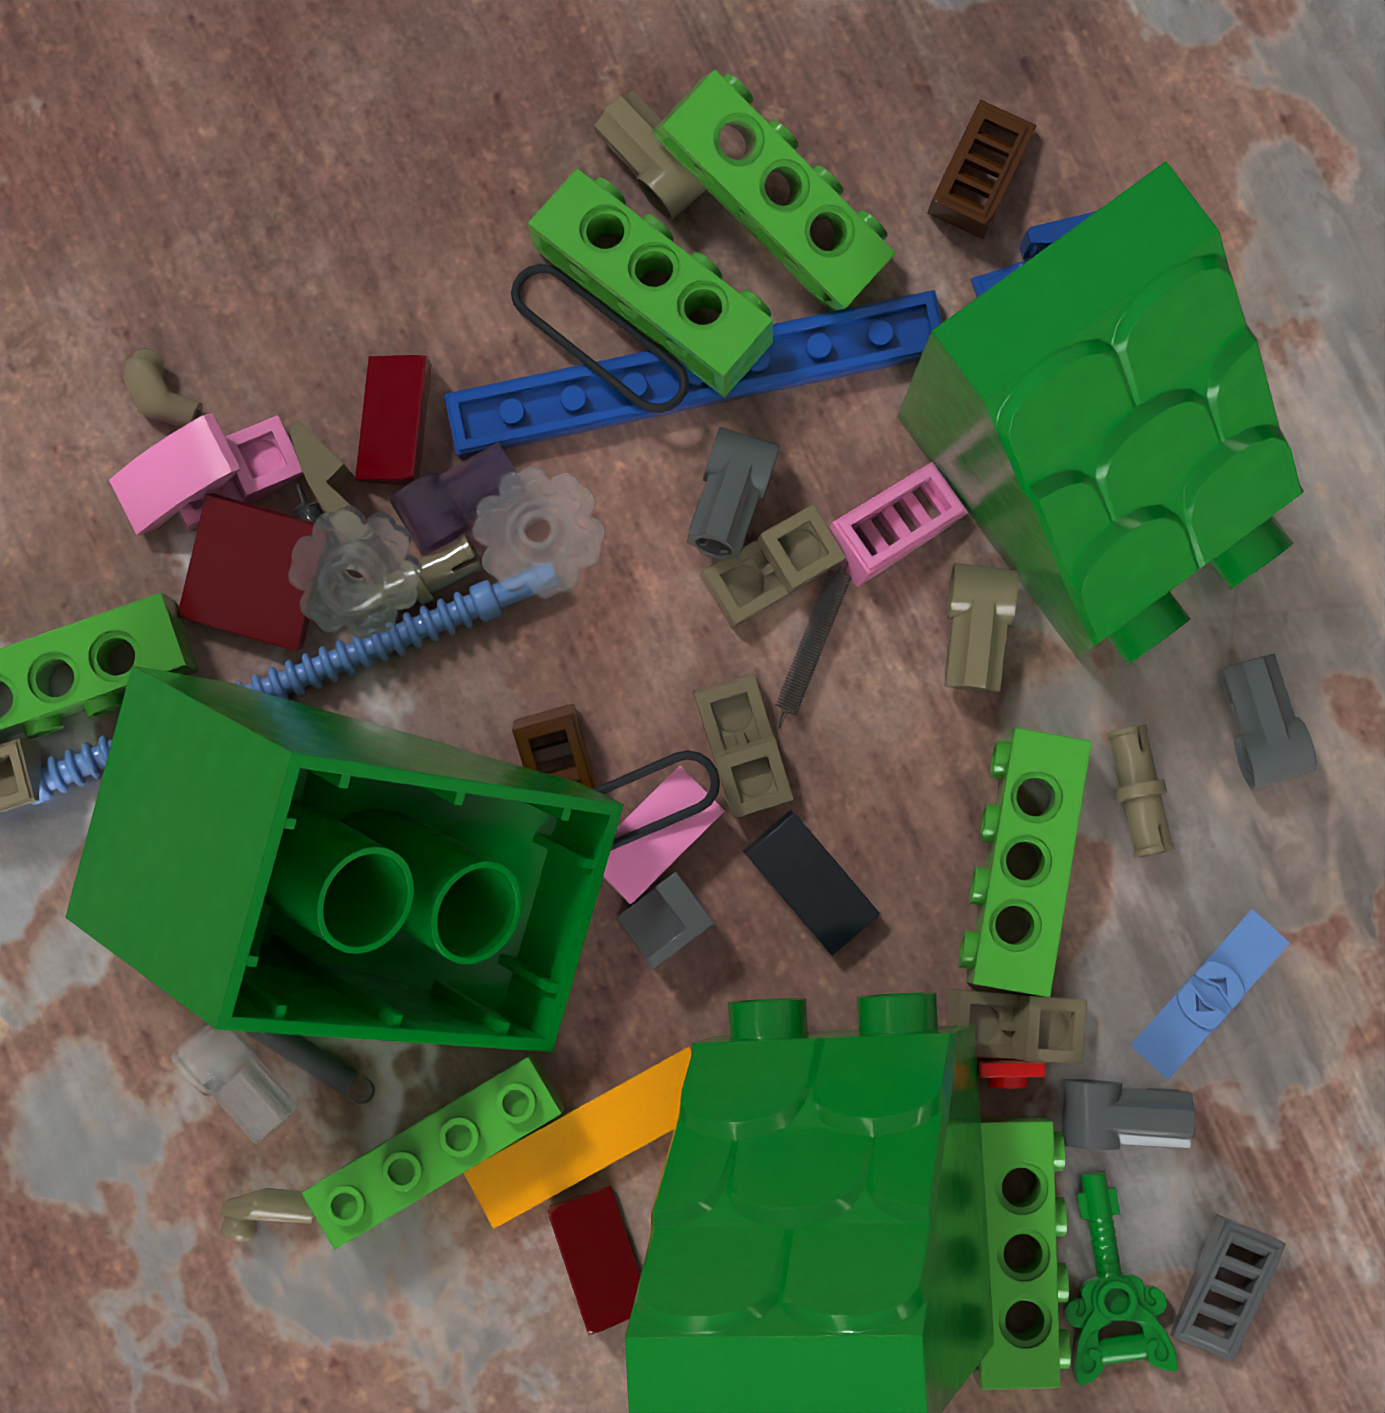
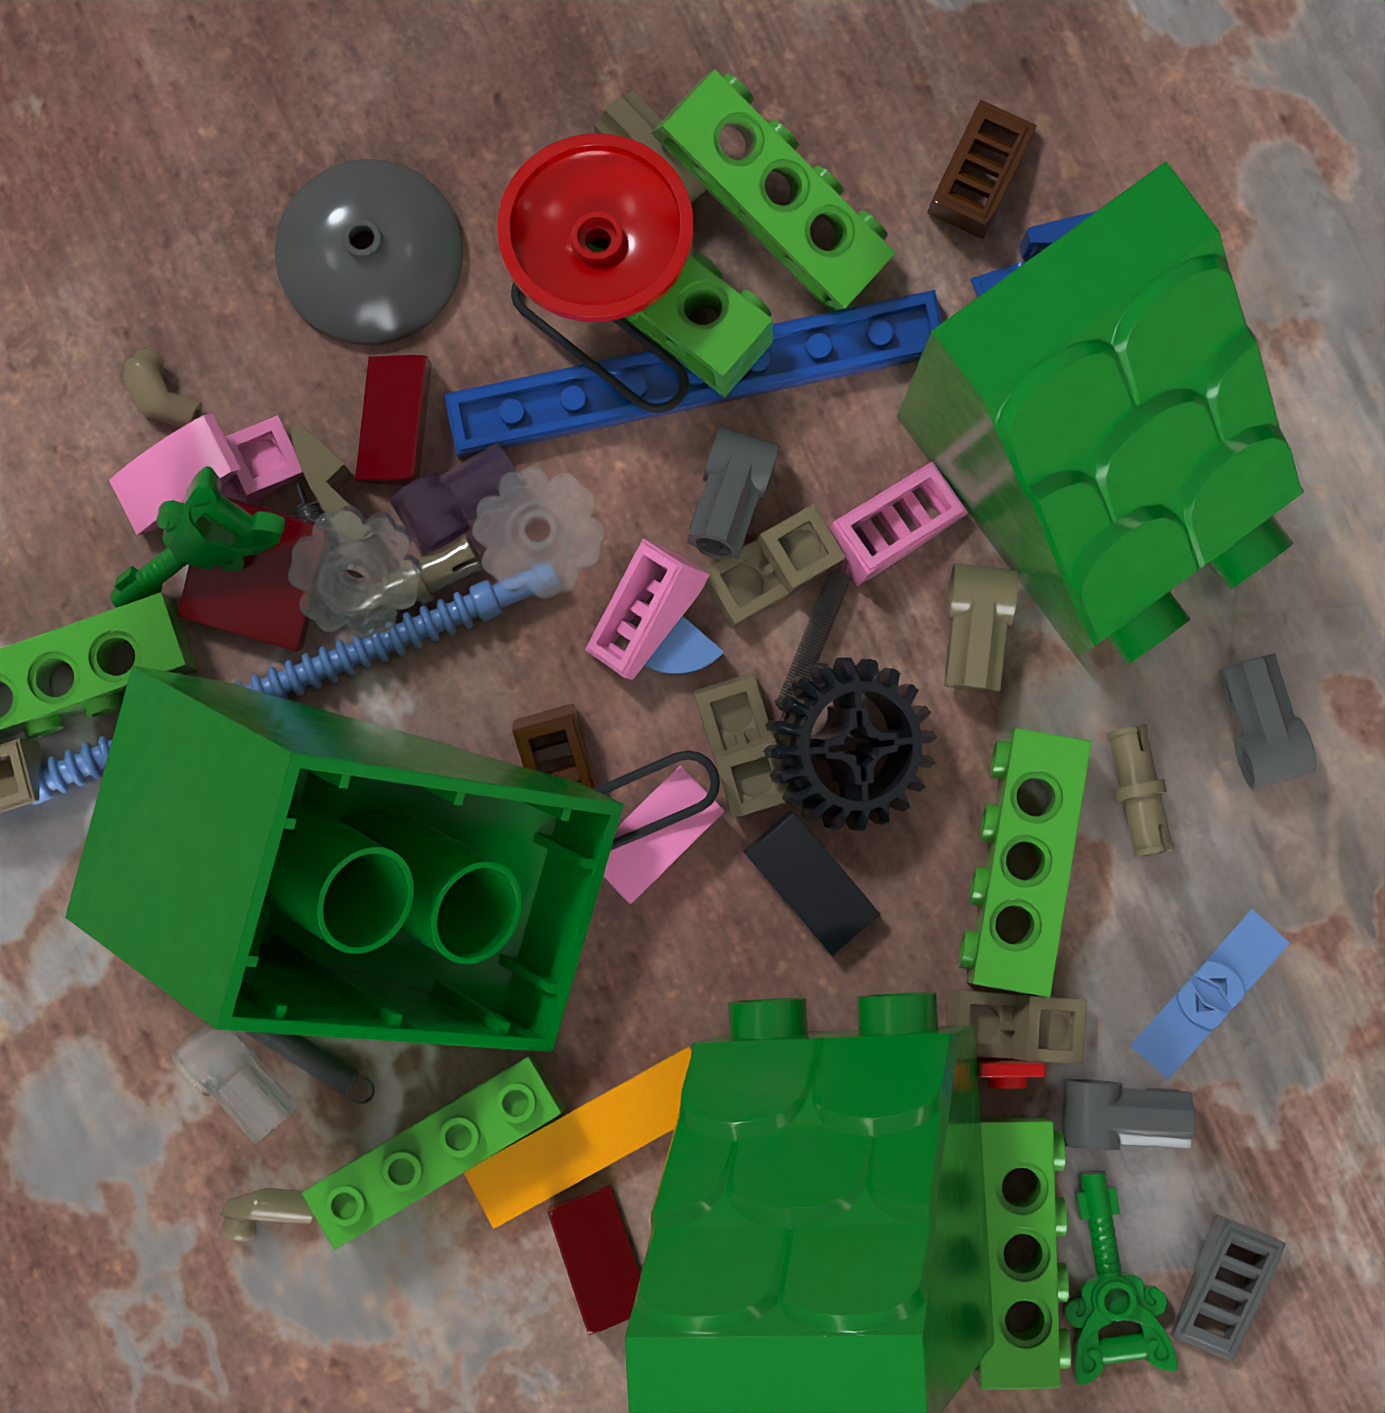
dark grey panel [618,872,715,970] -> none
none -> green piece [110,466,286,608]
none -> dark grey dish [275,159,463,345]
none -> red dish [497,133,694,322]
none -> bright pink slope [585,538,710,680]
none -> medium blue tile [644,616,724,674]
none -> black gear [763,657,937,831]

